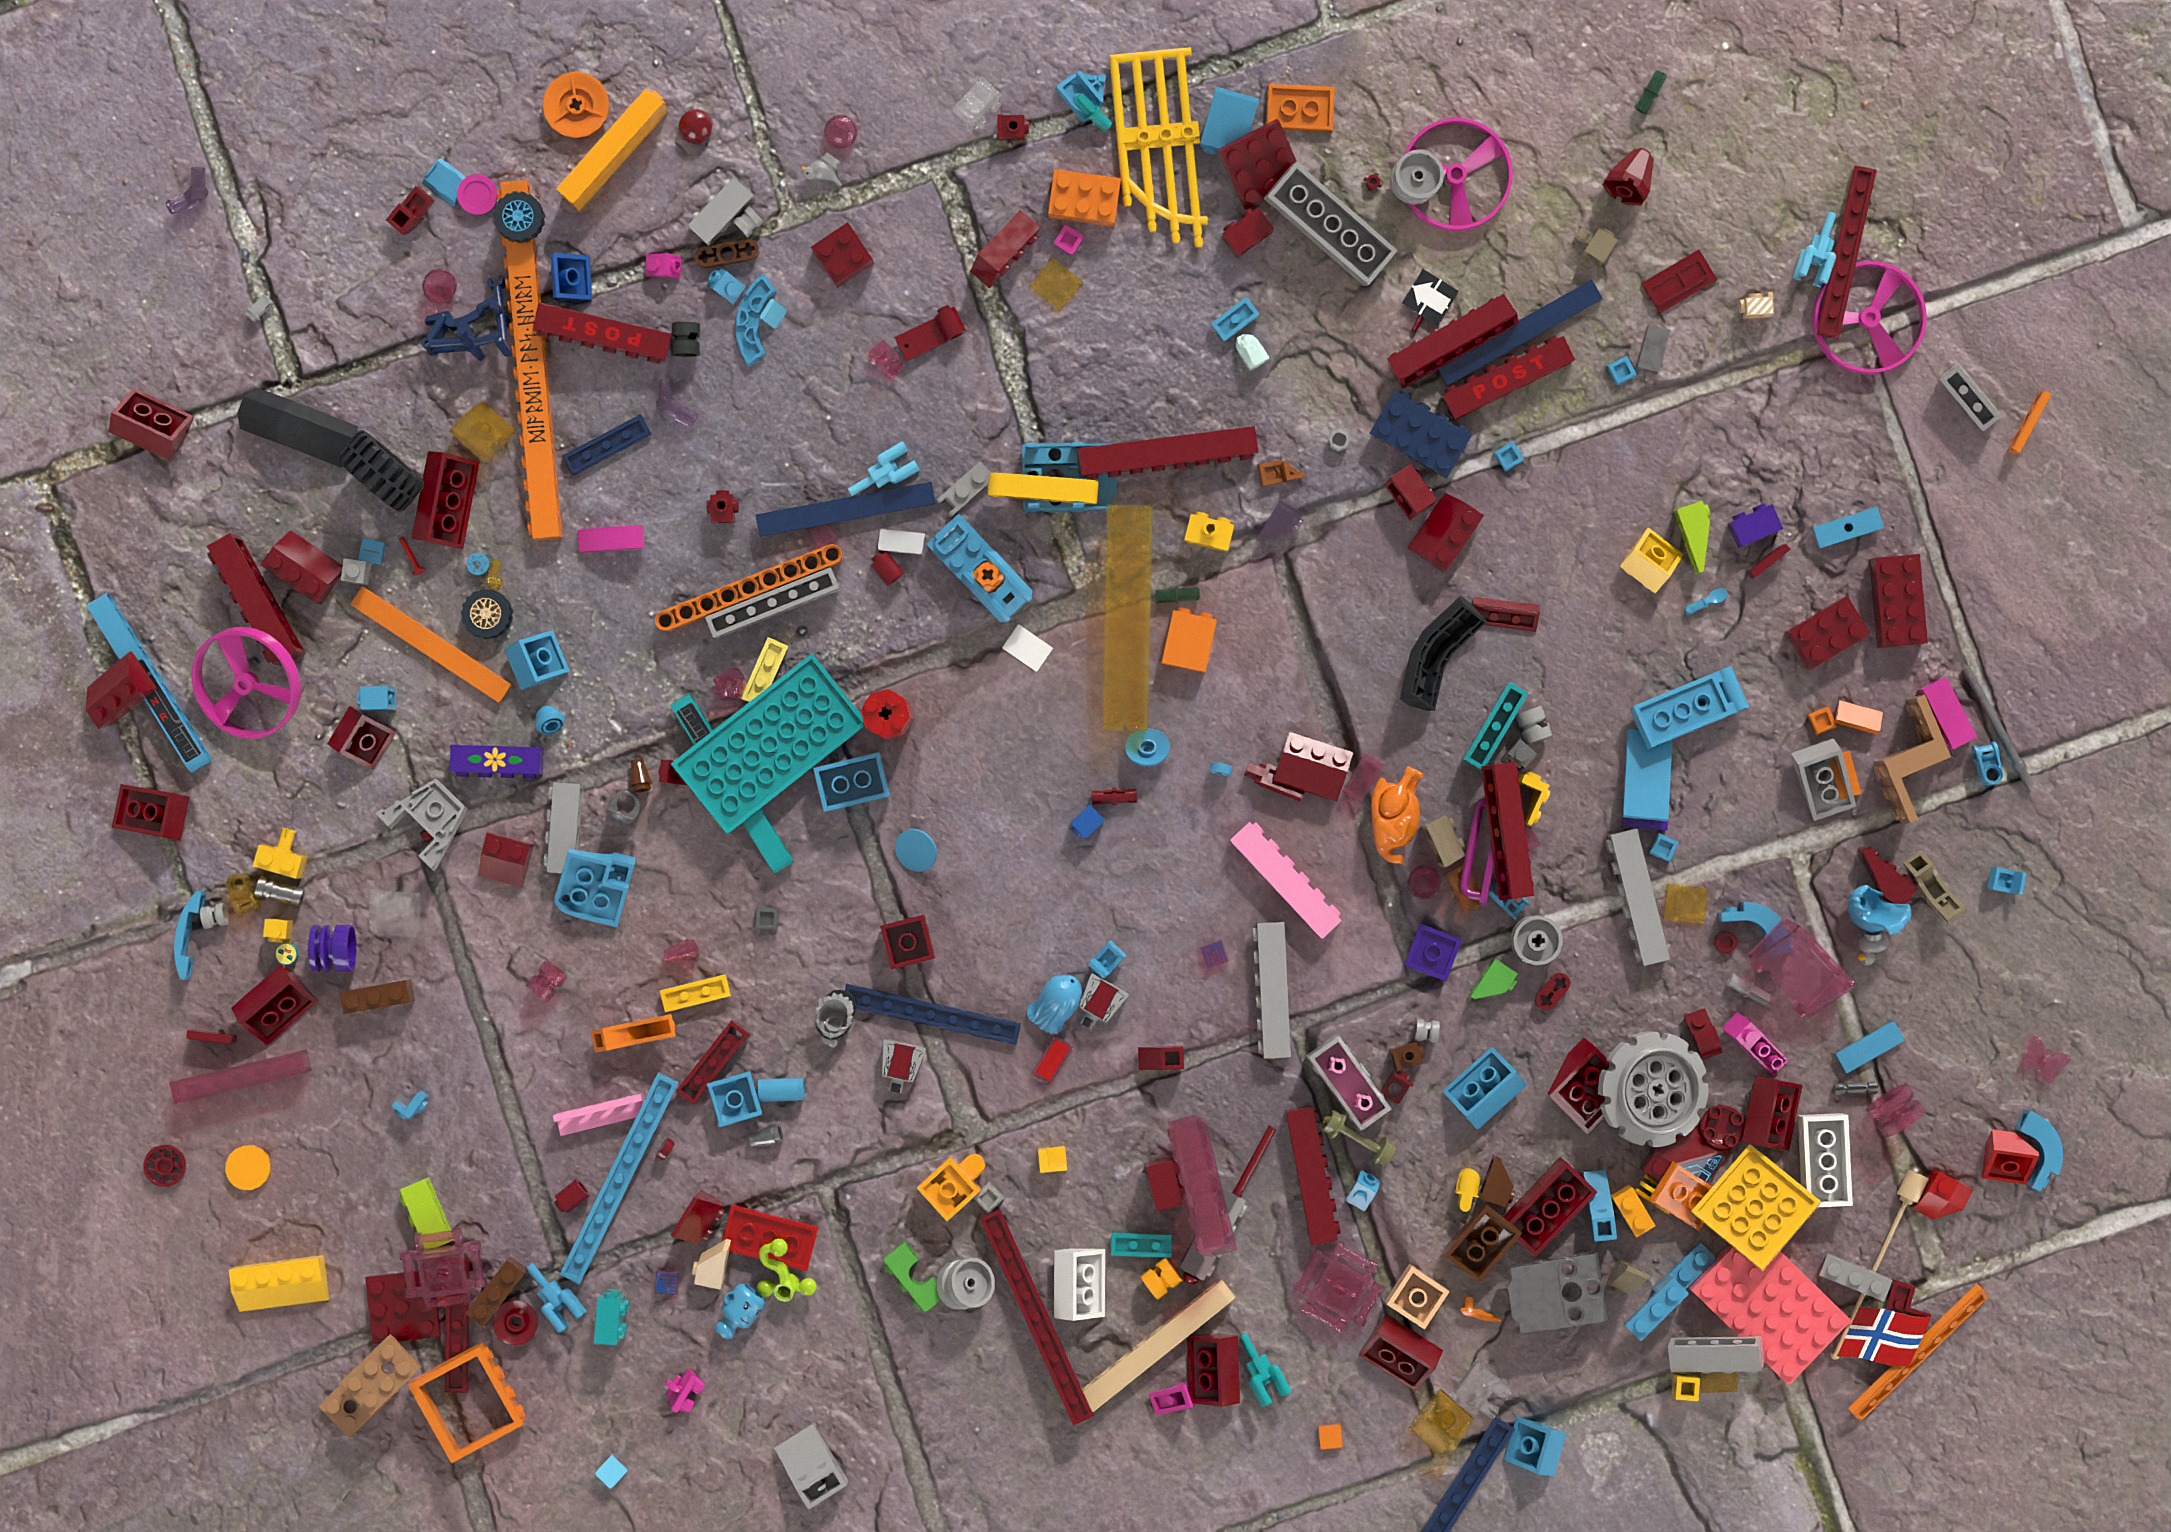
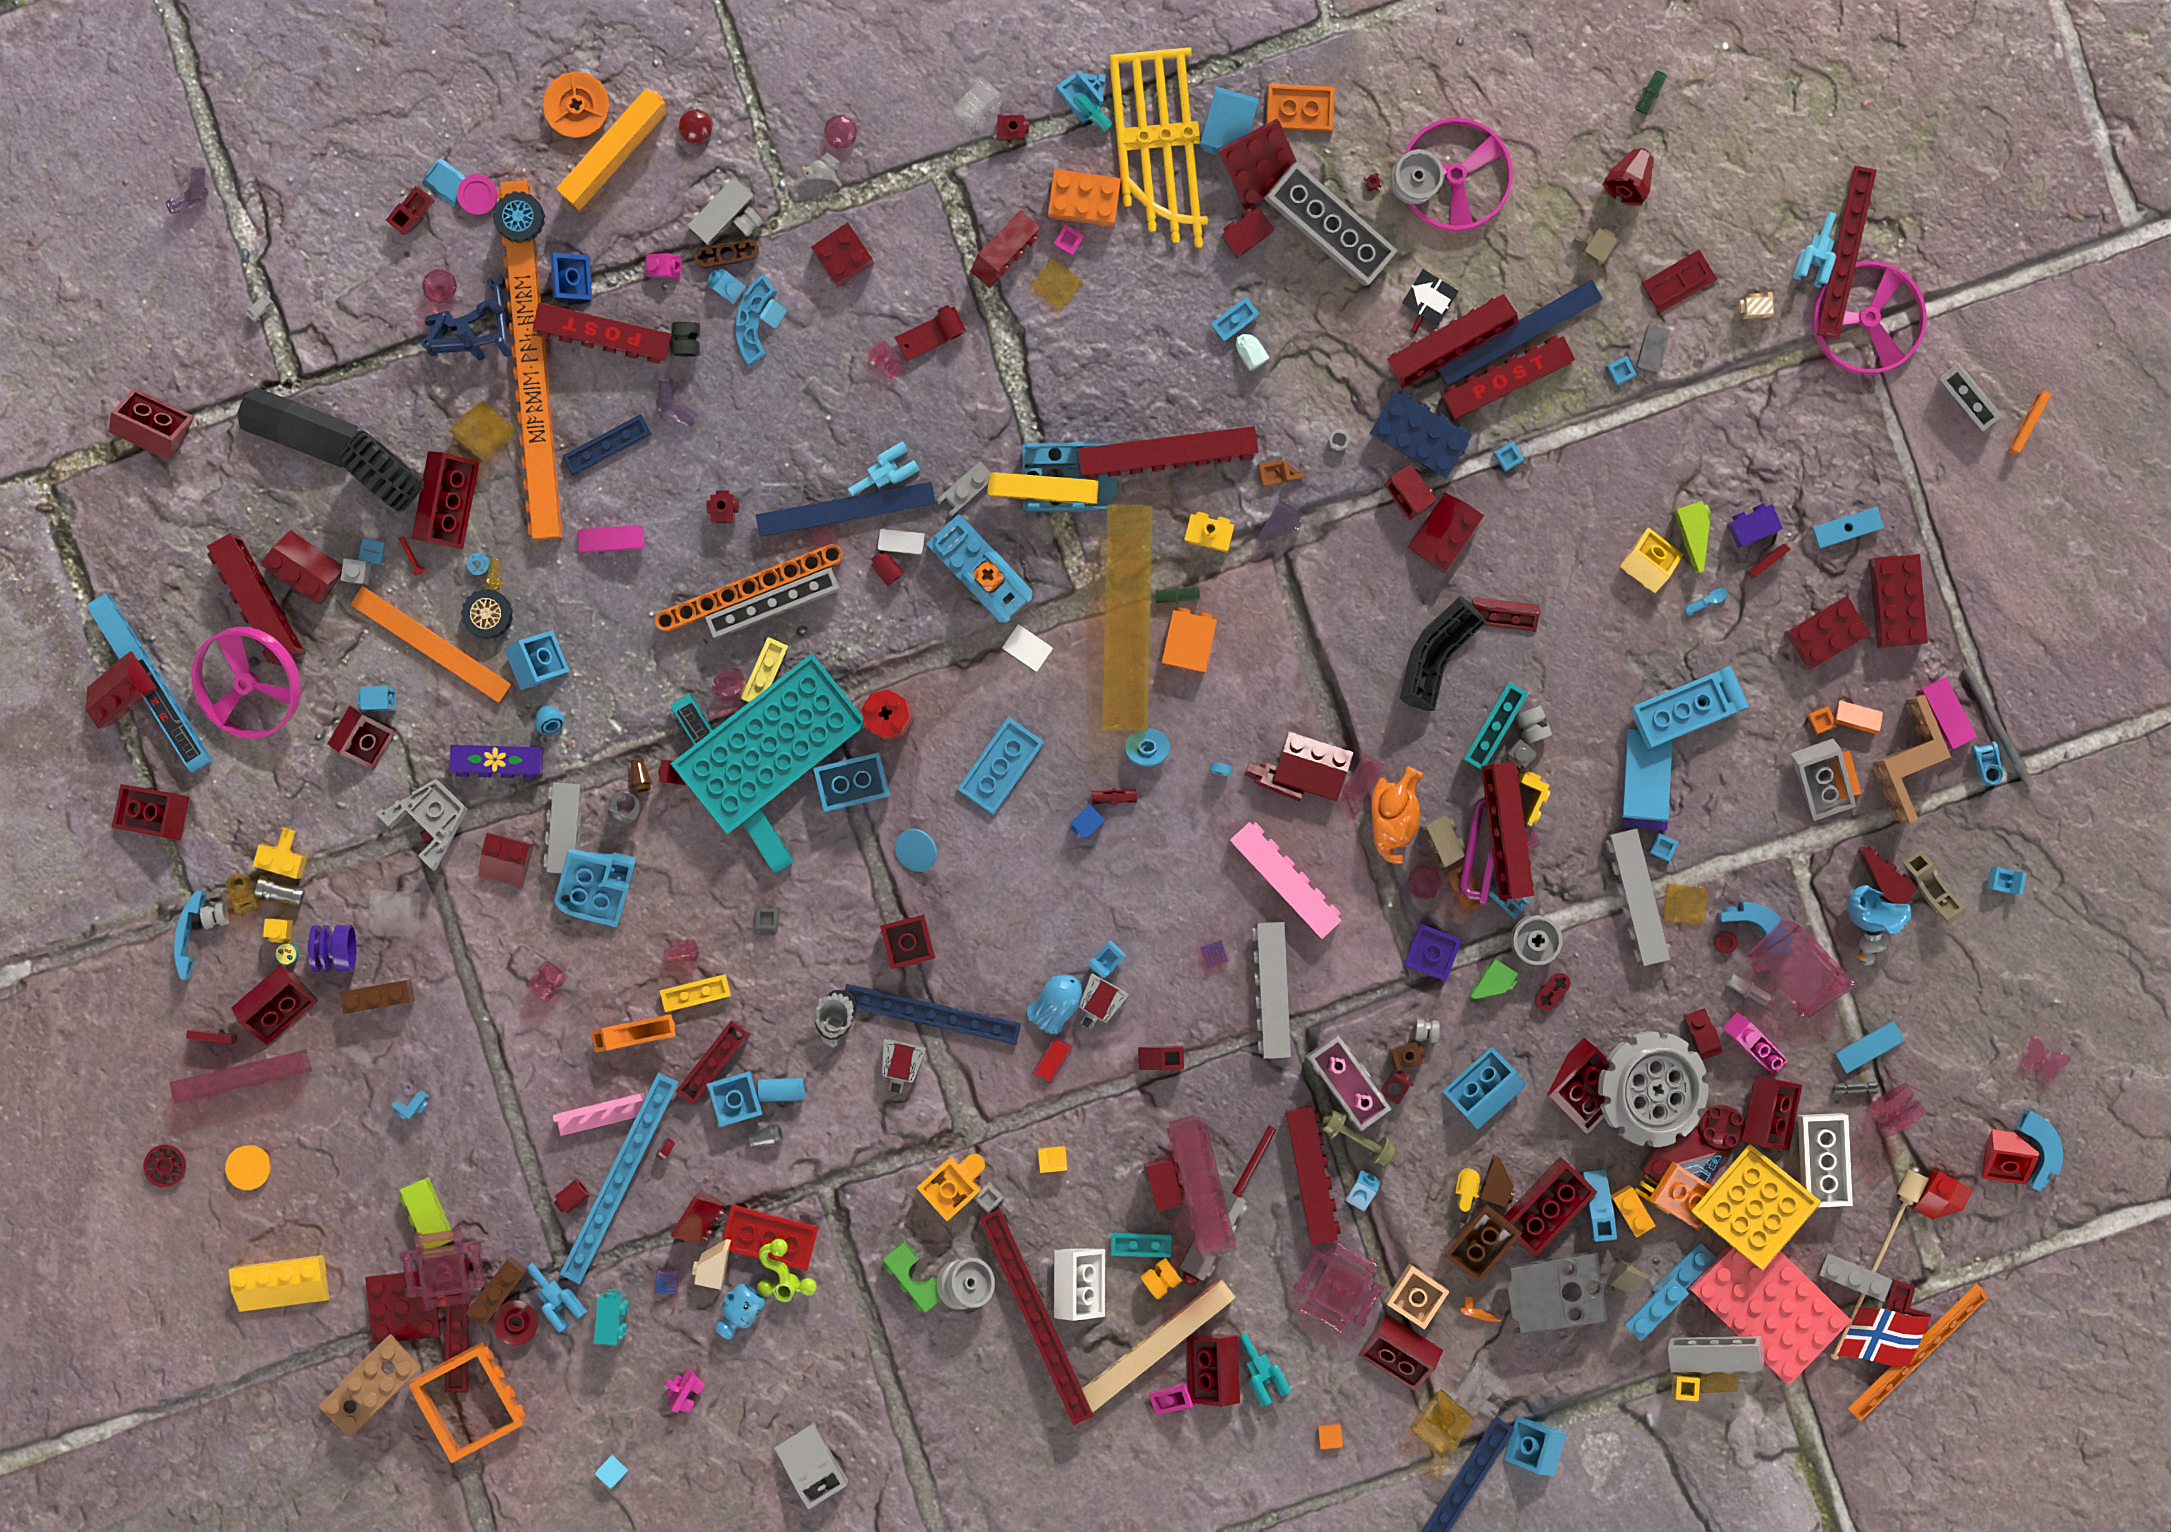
none -> dark azure tile [957,717,1045,815]

